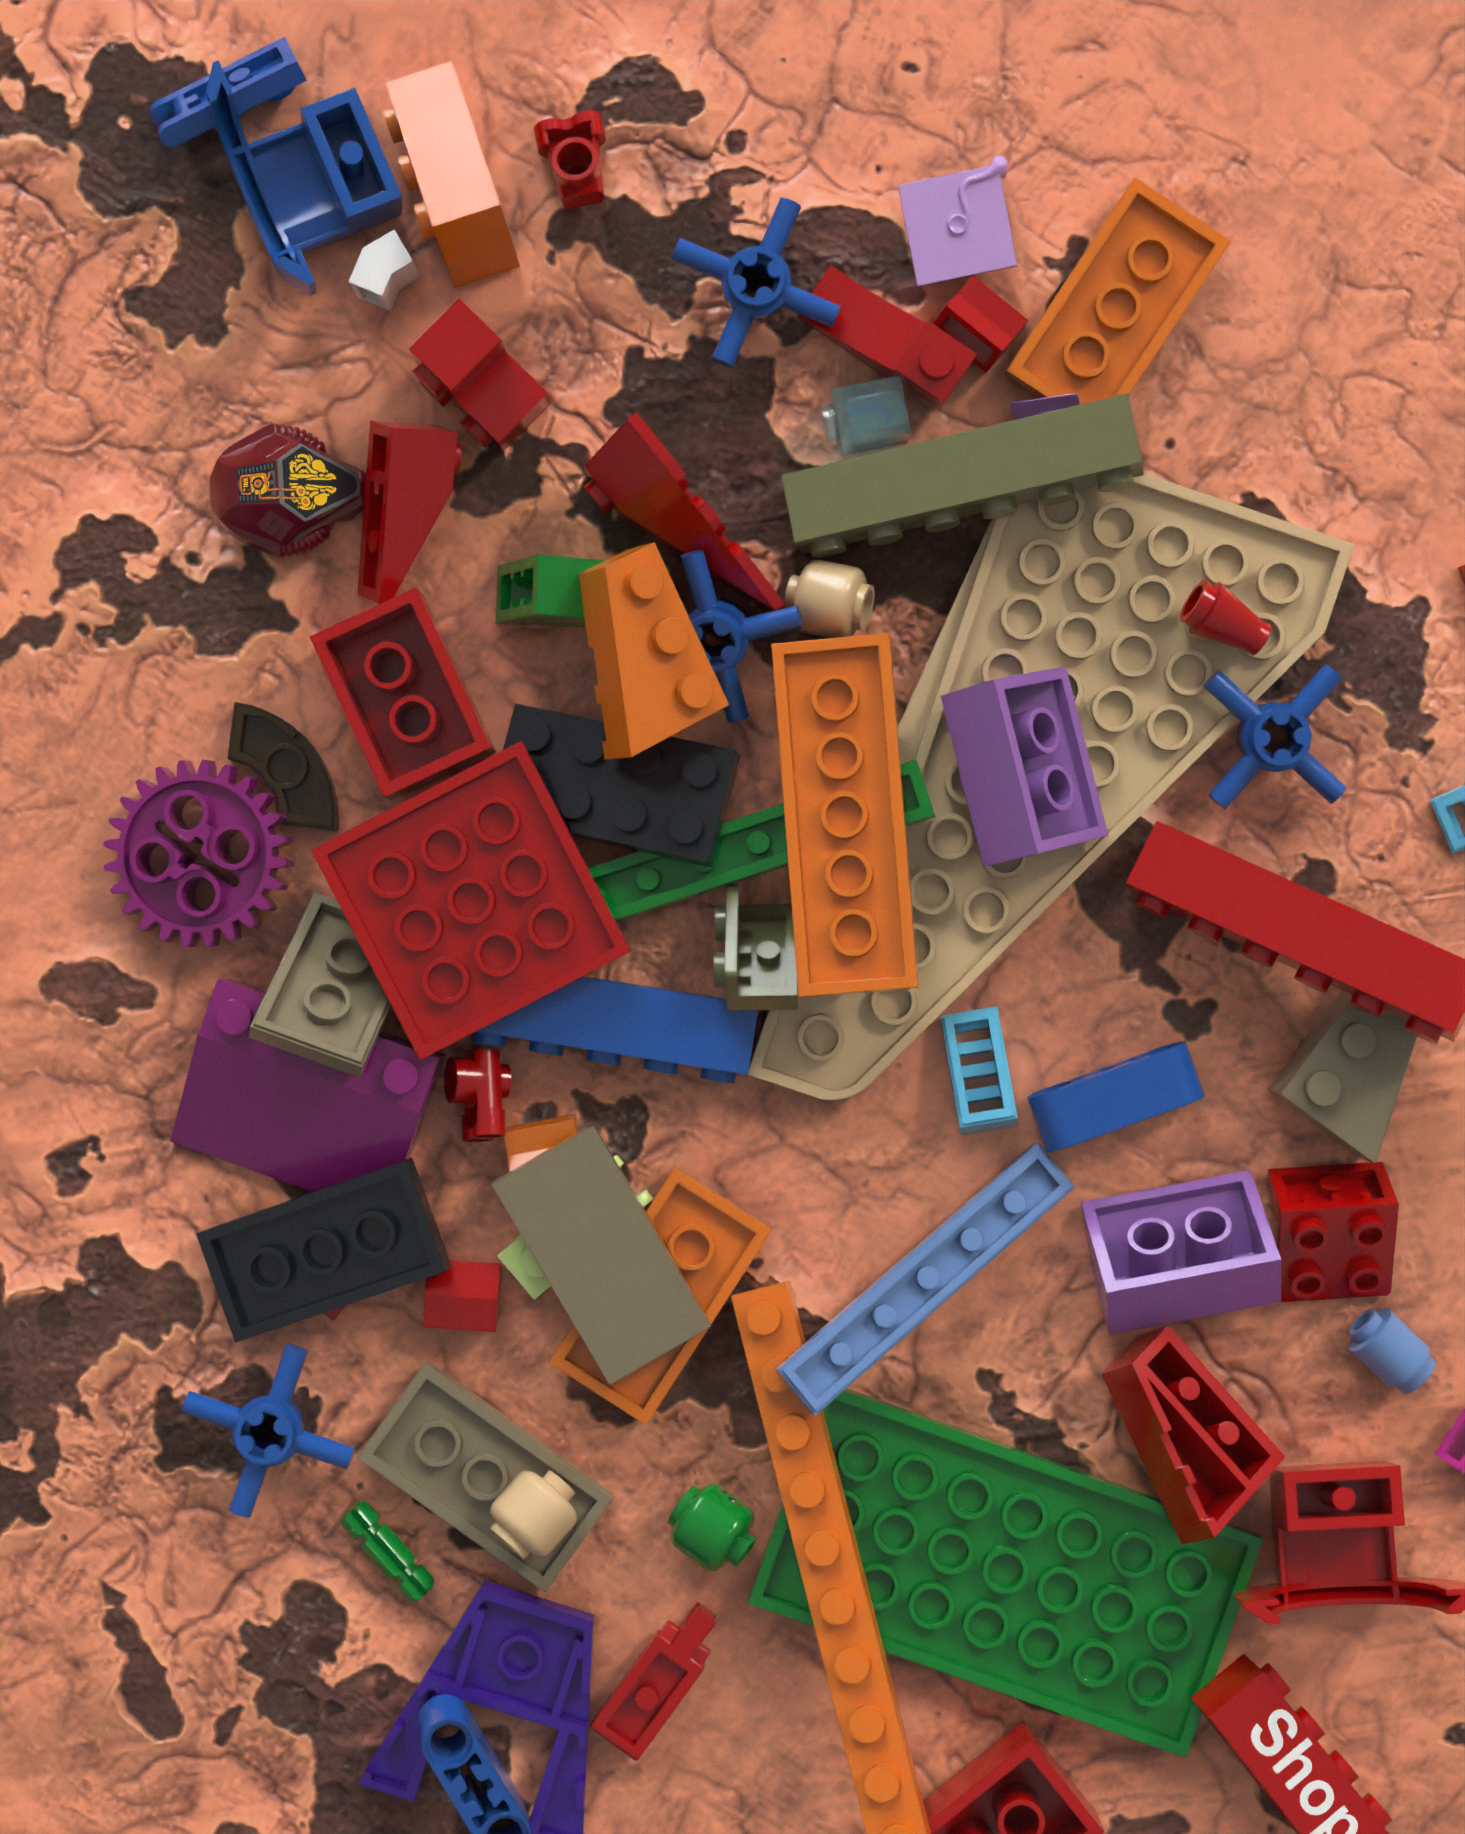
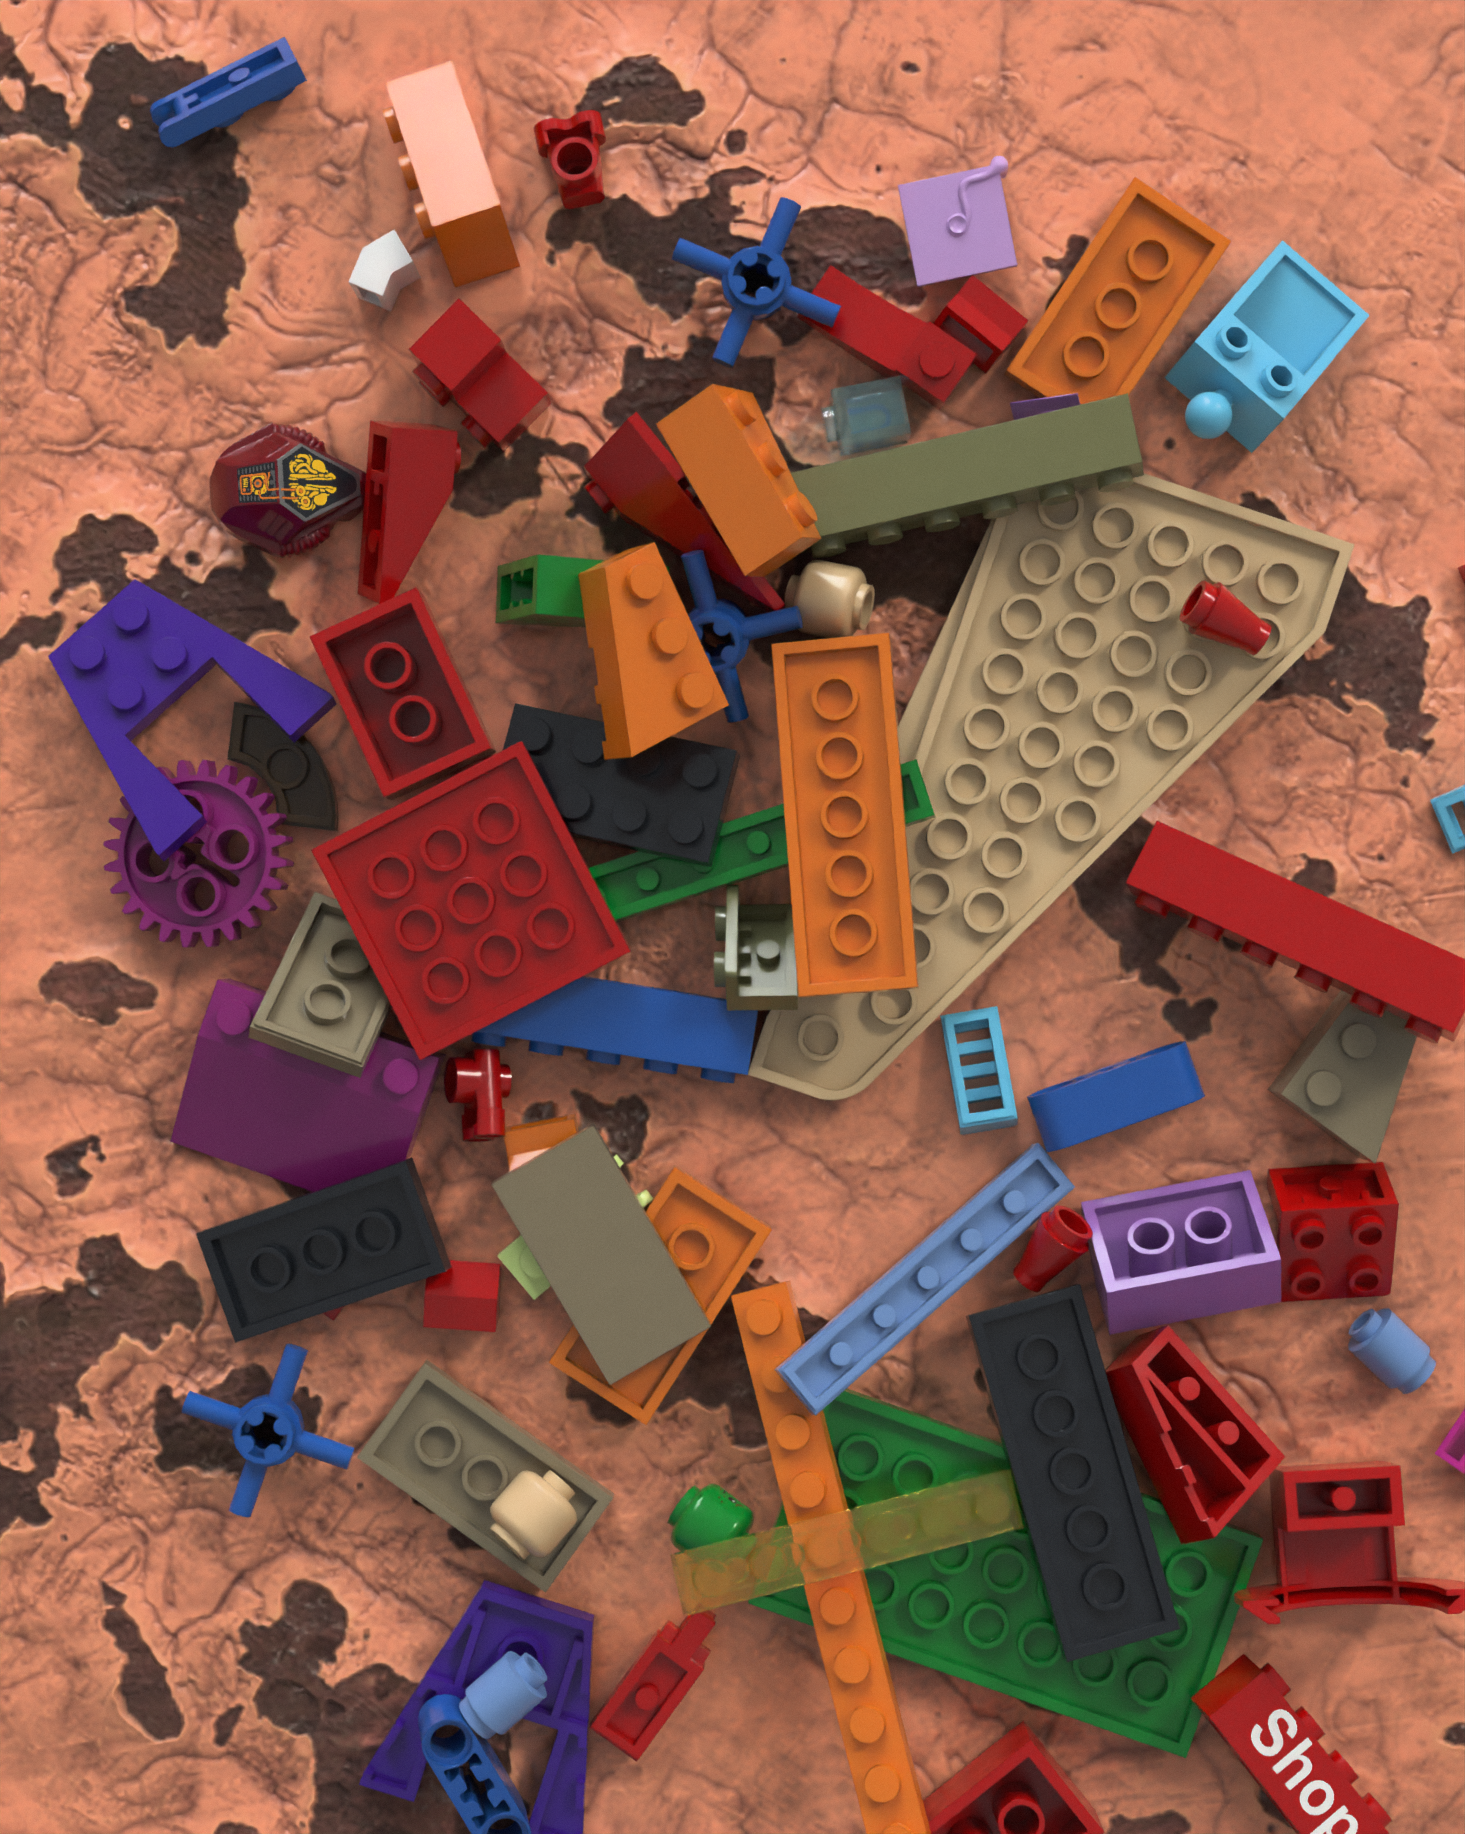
blue piece [206,60,402,296] -> none
green axle [341,1501,435,1603] -> none
medium lavender slope [941,666,1108,867] -> none
blue bar [1203,664,1347,810] -> none
none -> dark purple wing [48,579,337,861]
none -> medium blue brick [459,1651,547,1739]
none -> orange wedge [656,384,822,577]
none -> clear yellow plate [670,1469,1024,1615]
none -> black plate [966,1284,1180,1662]
none -> red cone [1013,1205,1093,1292]
none -> medium azure slope [1164,240,1370,453]

